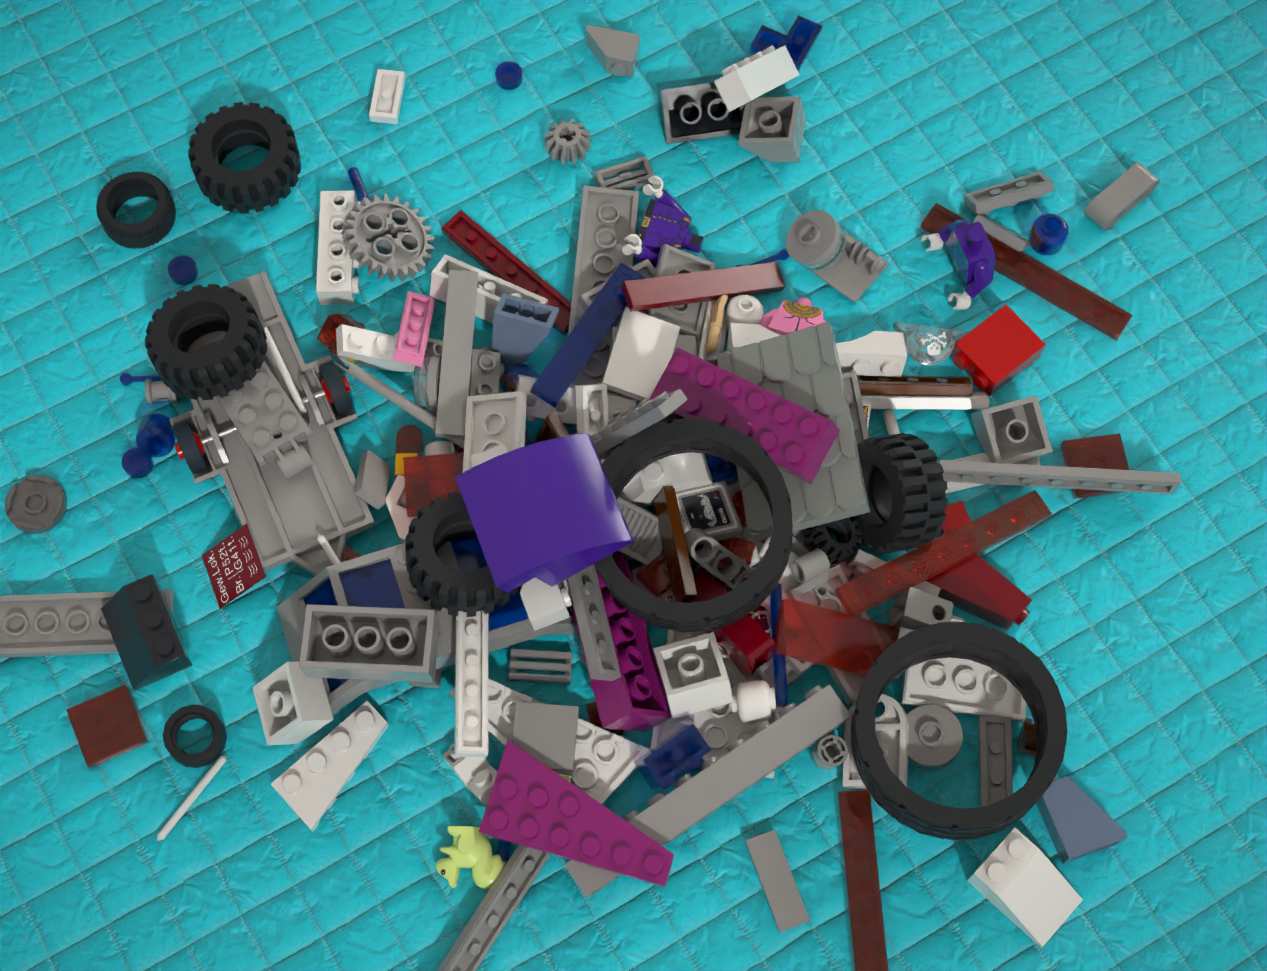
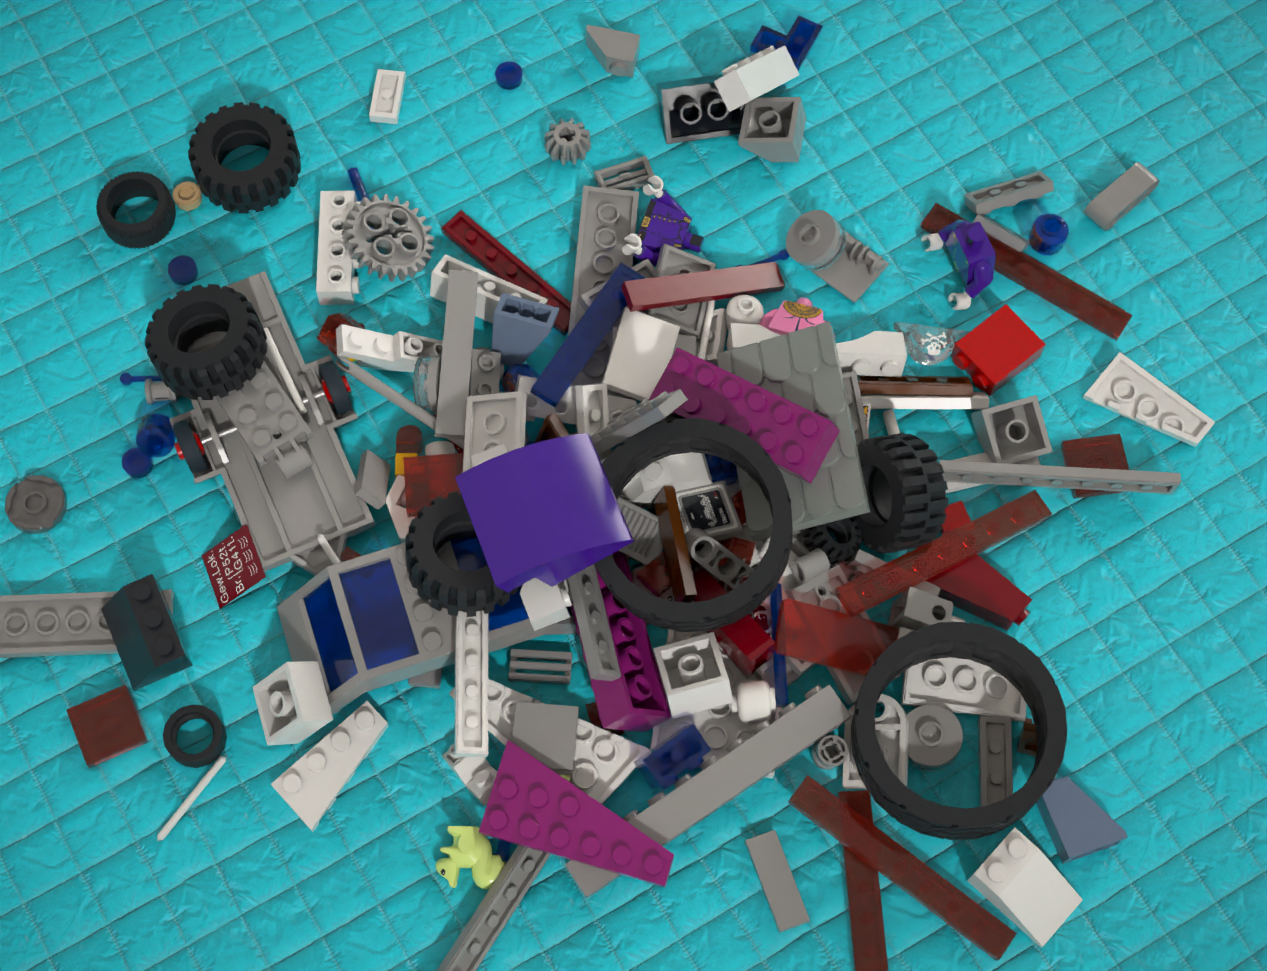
light grey brick [299,604,440,683] -> none
bright pink tile [392,291,435,367] -> none
tan piece [705,295,728,353] -> none
none -> tan tile [173,181,203,211]
none -> clear red tile [788,775,1017,961]
none -> white wing [1083,352,1215,447]

